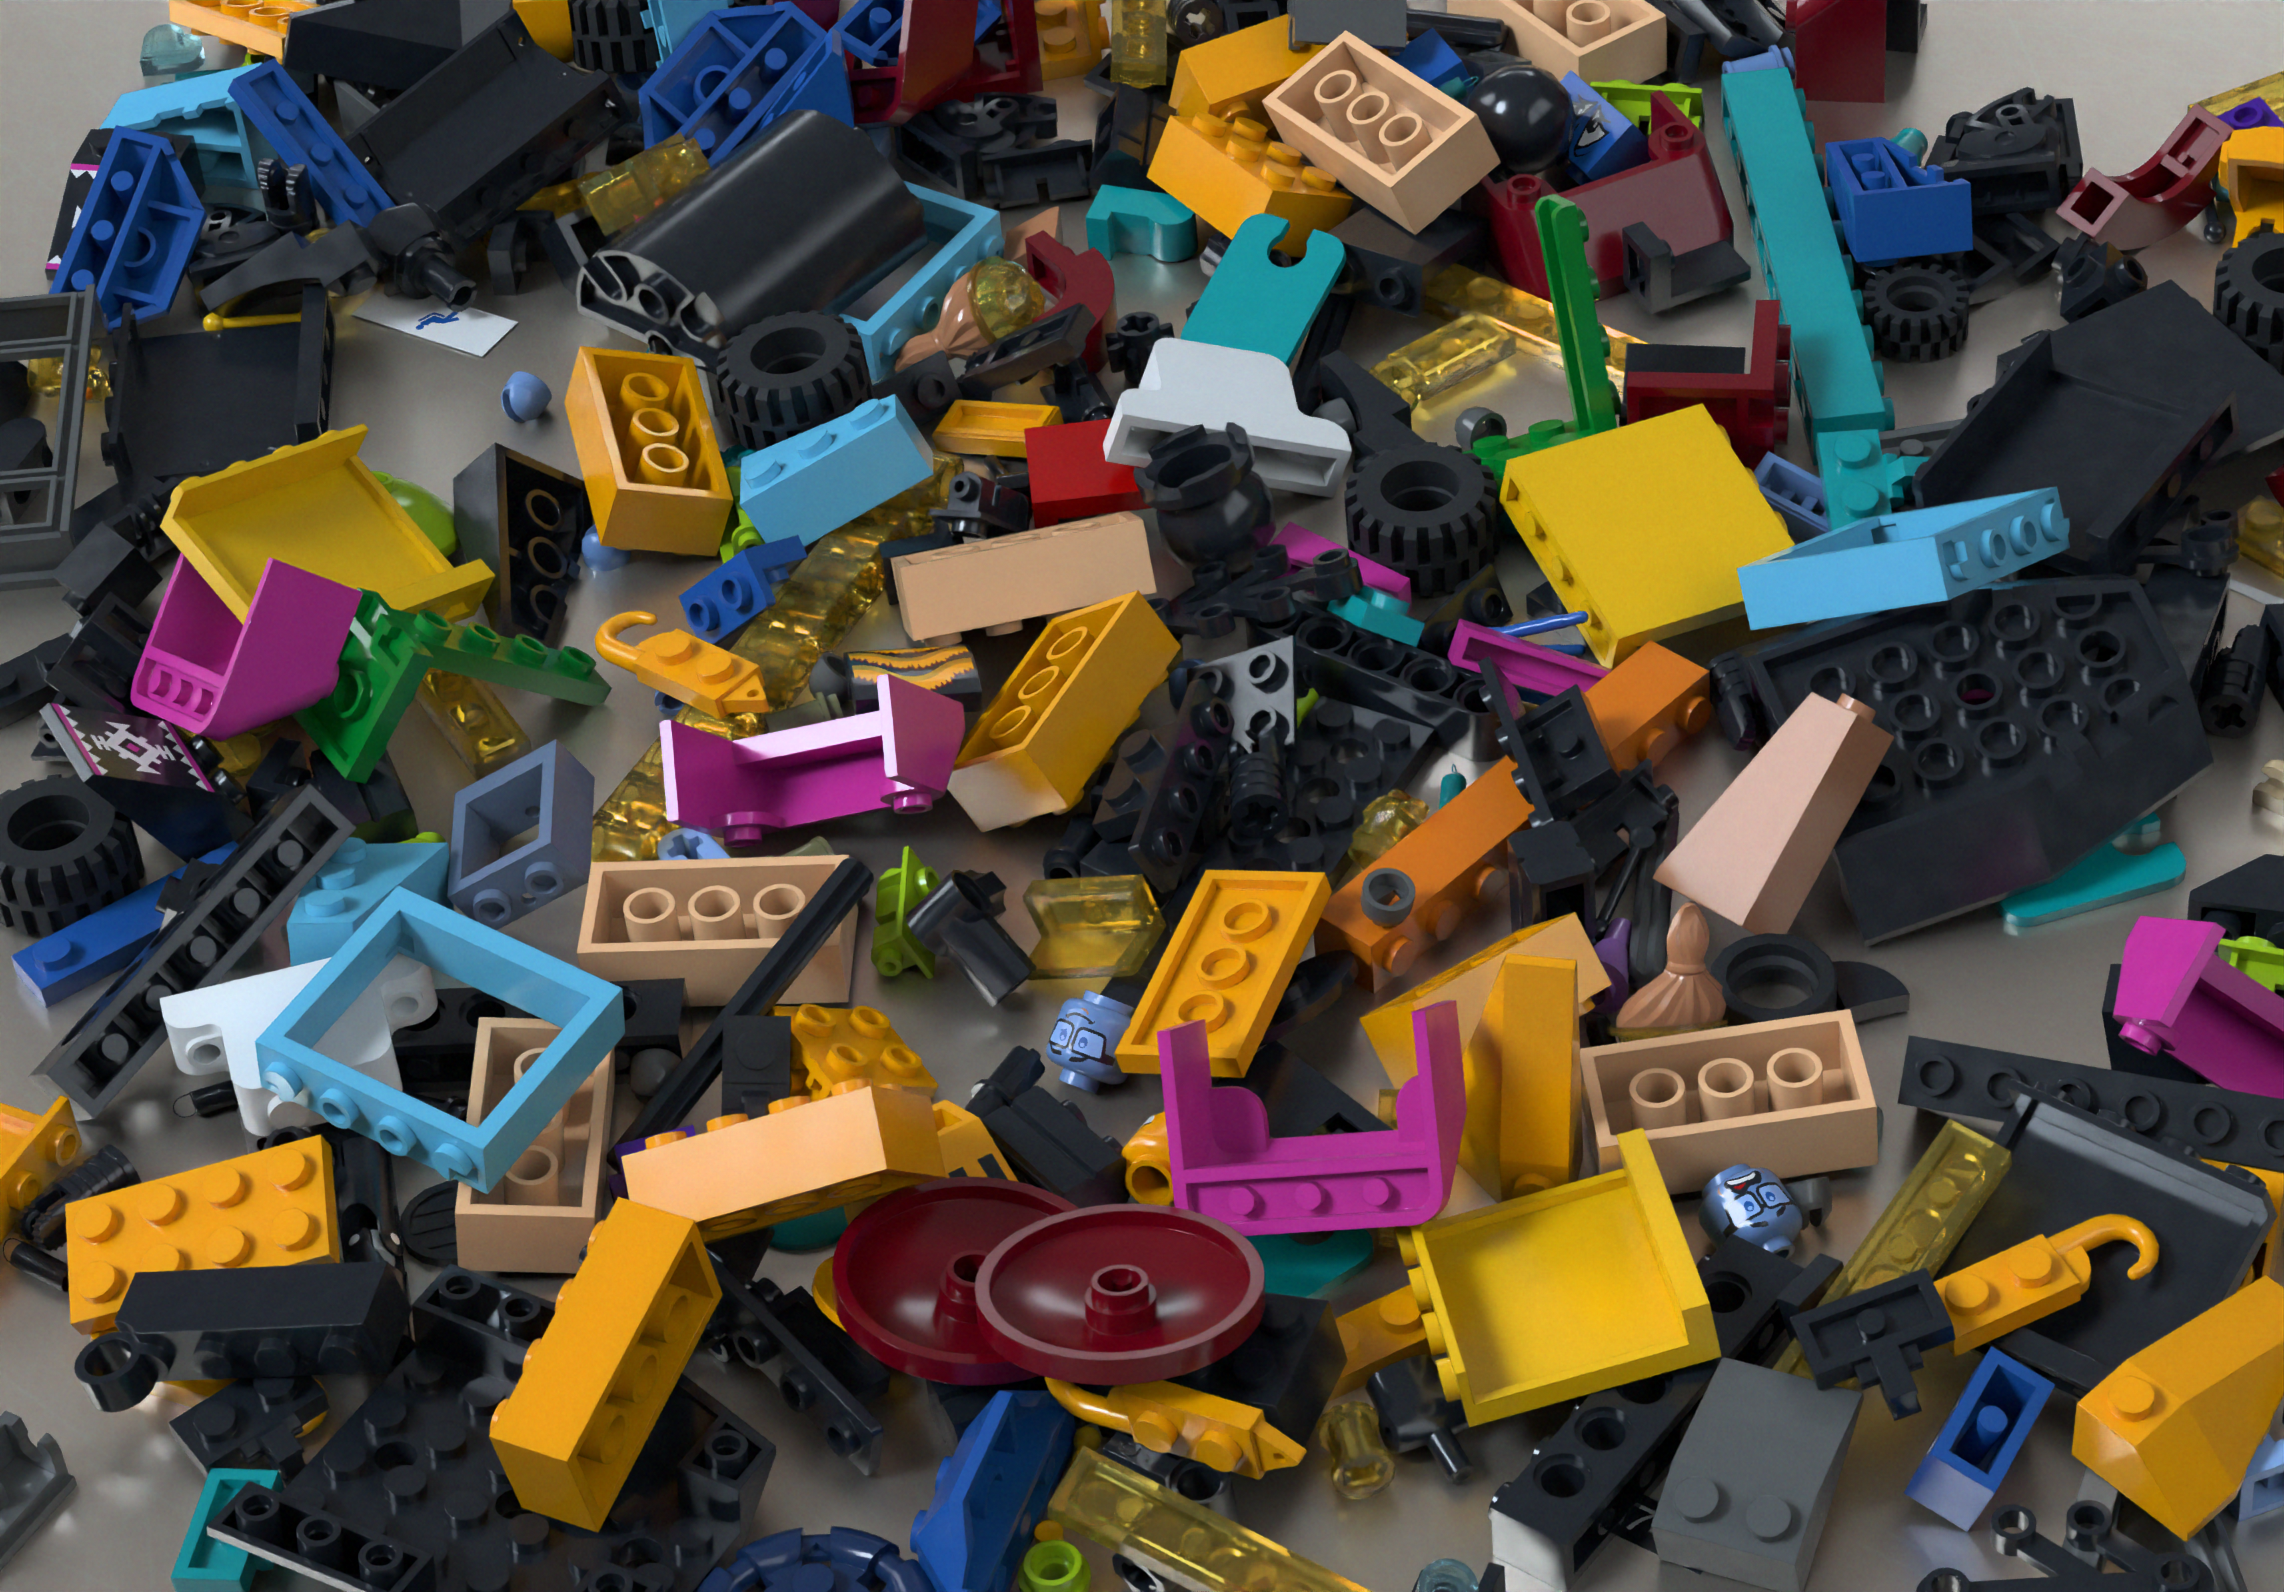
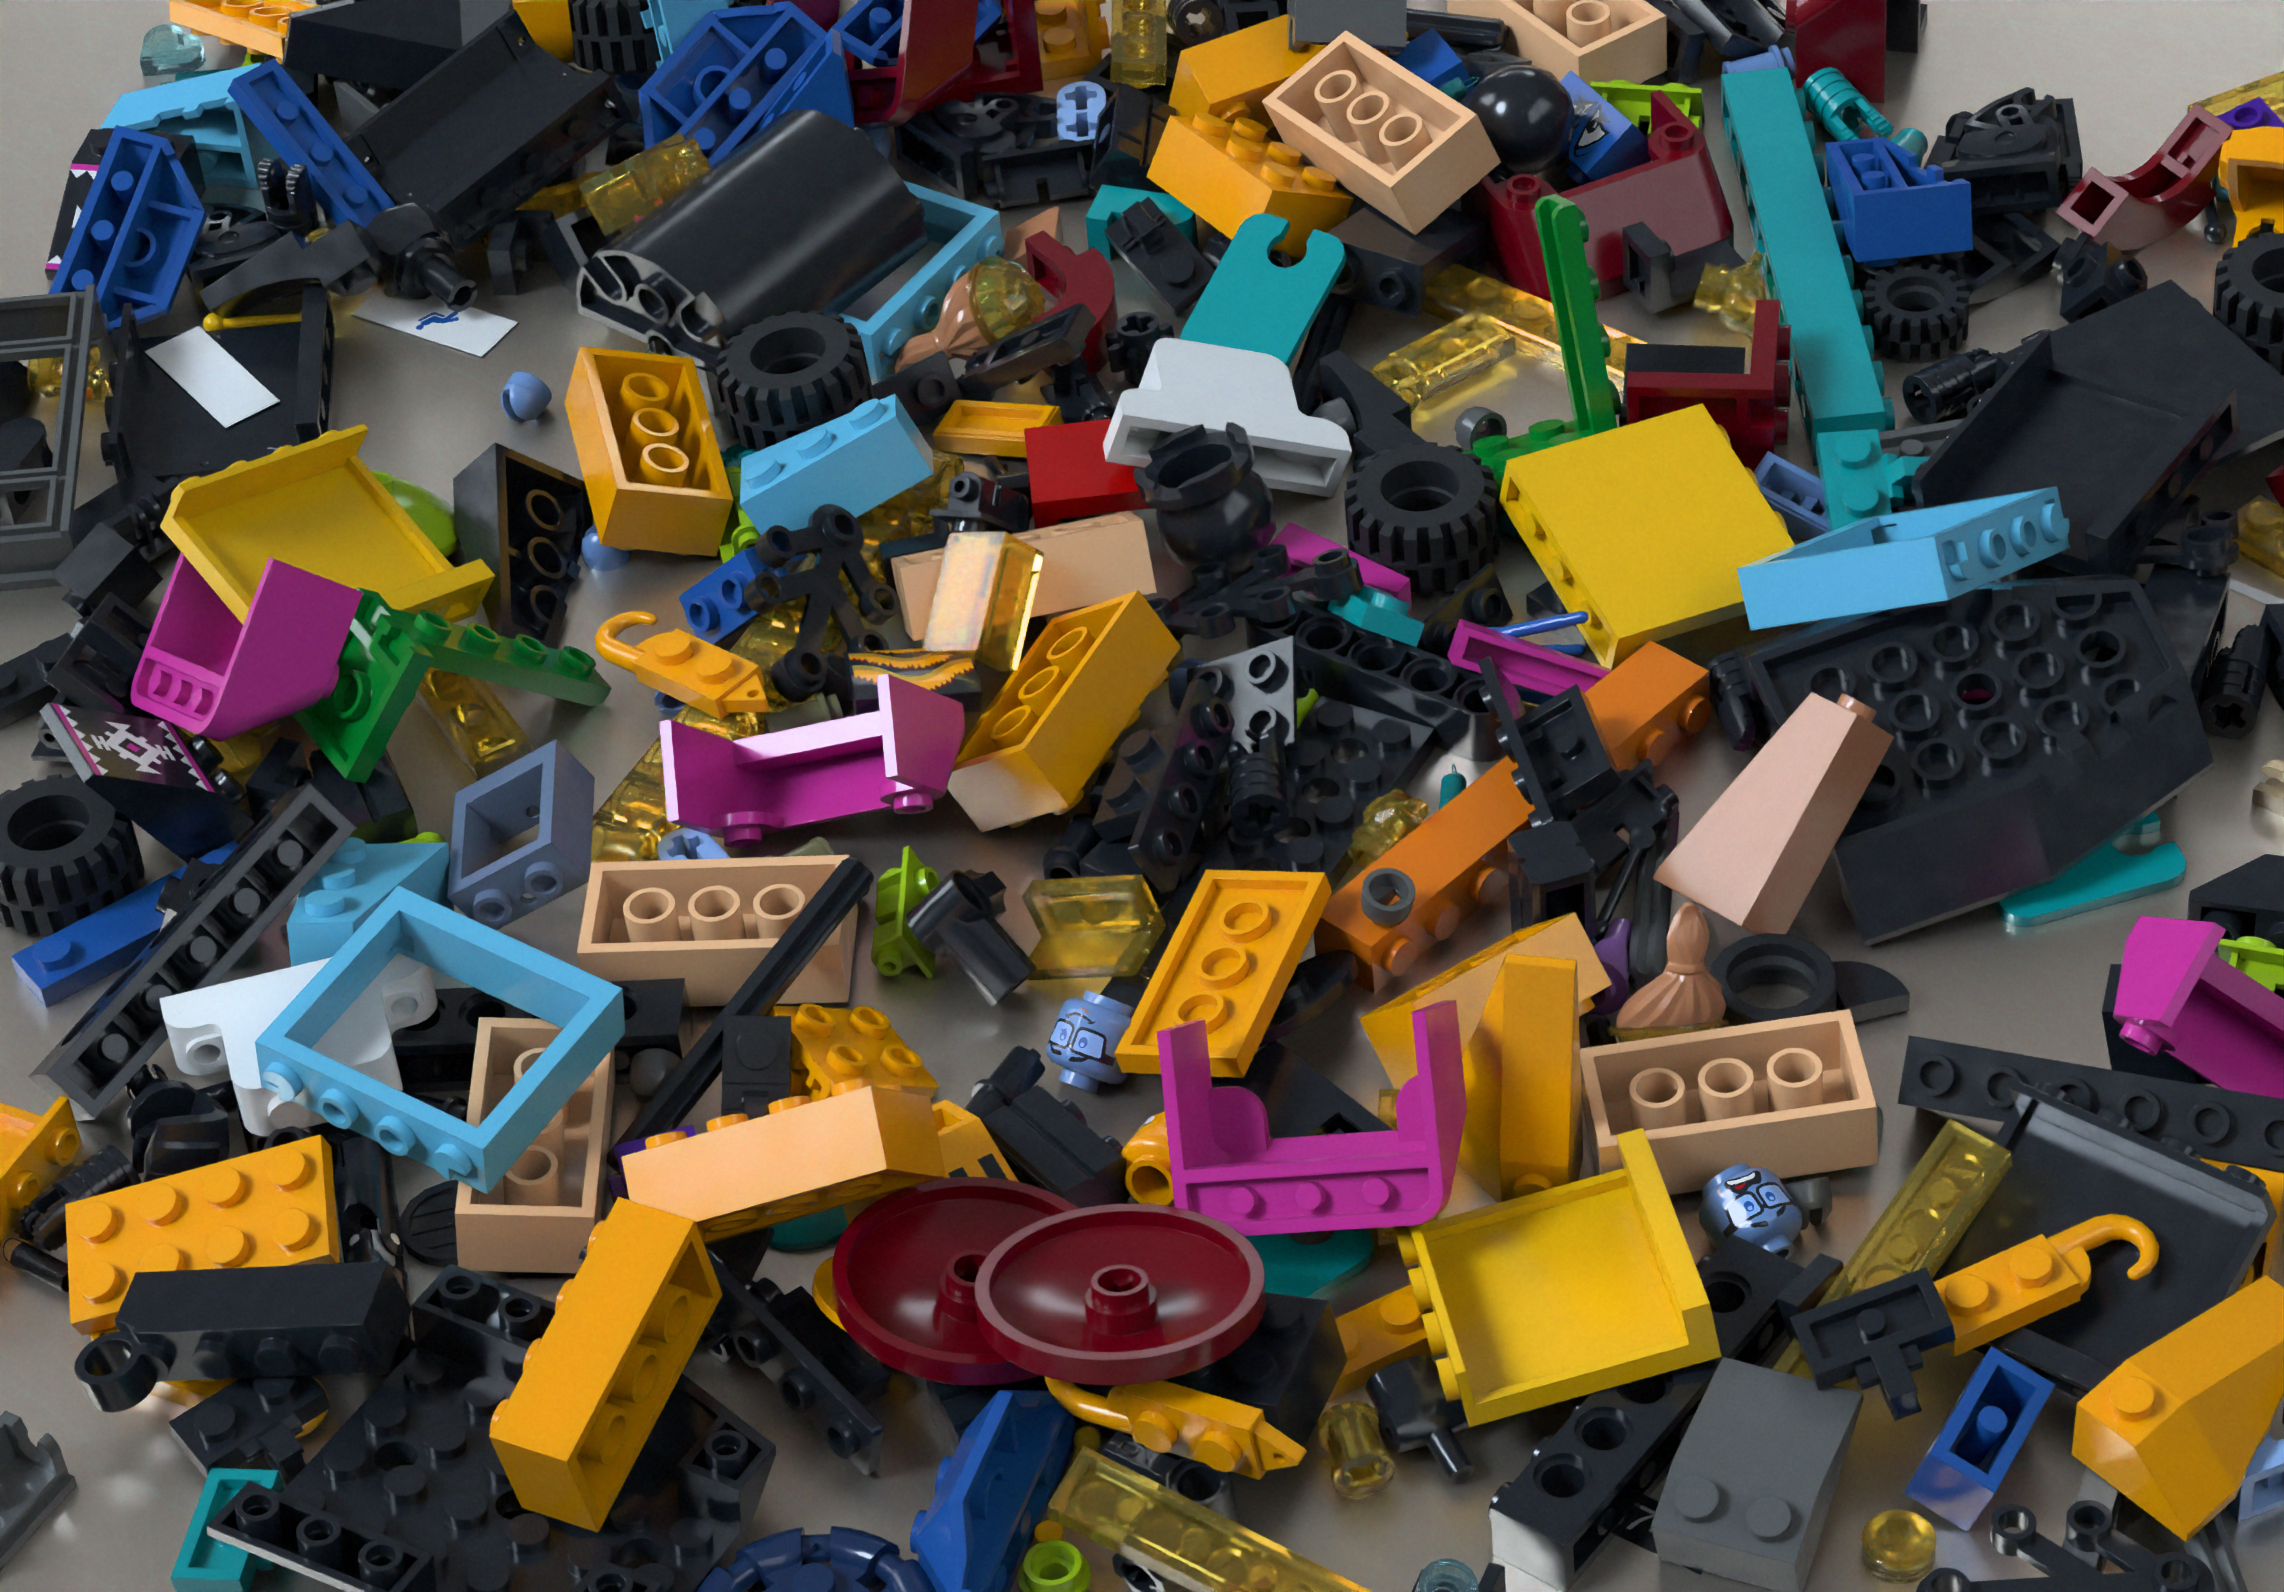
none -> black piece [125,1064,230,1183]
none -> white sticker [145,326,280,428]
none -> black plant [744,504,900,703]
none -> clear yellow panel [923,531,1044,671]
none -> light blue beam [1057,81,1107,148]
none -> black hinge [1104,196,1215,318]
none -> clear yellow animal [1692,251,1767,344]
none -> teal hinge [1802,67,1894,141]
none -> clear yellow tile [1861,1510,1936,1584]
none -> black hinge [1902,348,2003,425]

